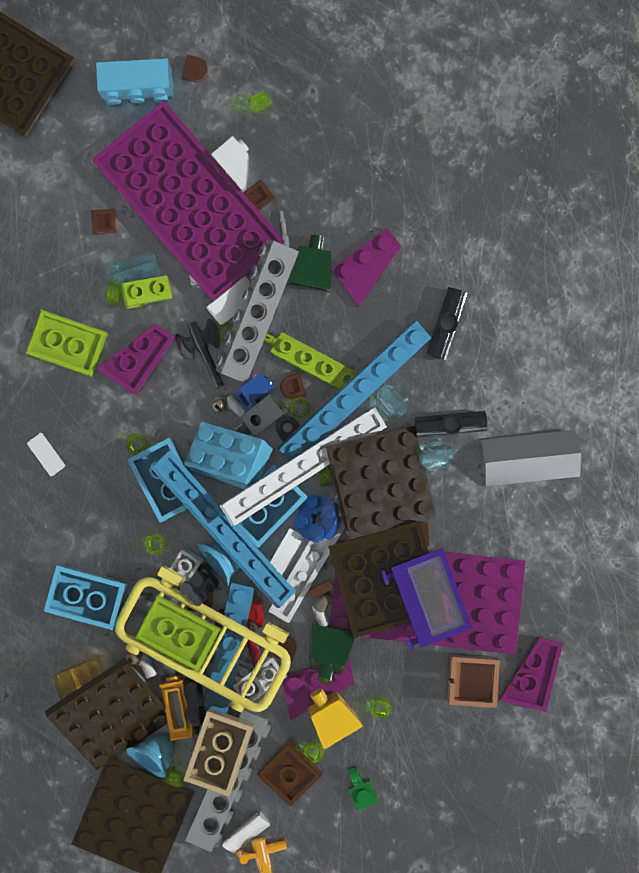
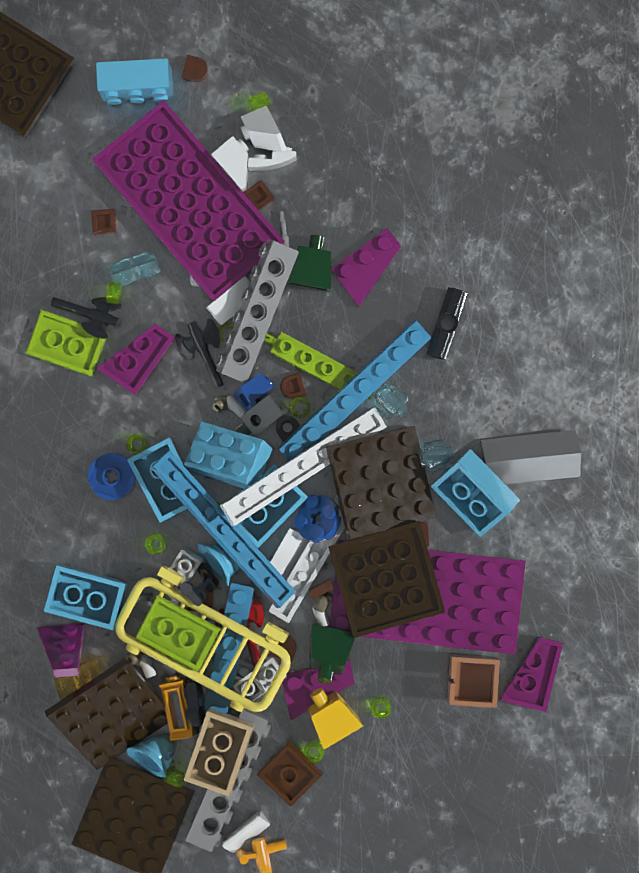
white sticker [27,433,65,476] -> none
lime plate [121,275,172,309] -> none
clear neon green axle [318,465,332,487] -> none
green plate [348,766,379,811] -> none
piece [381,548,472,651] -> none
black piece [415,411,487,437] -> none
none -> magenta wing [37,624,85,677]
none -> black piece [51,297,121,339]
none -> blue plate [88,453,136,500]
none -> white slope [240,106,287,152]
none -> white slope [248,147,297,171]
none -> medium azure brick [431,449,520,537]

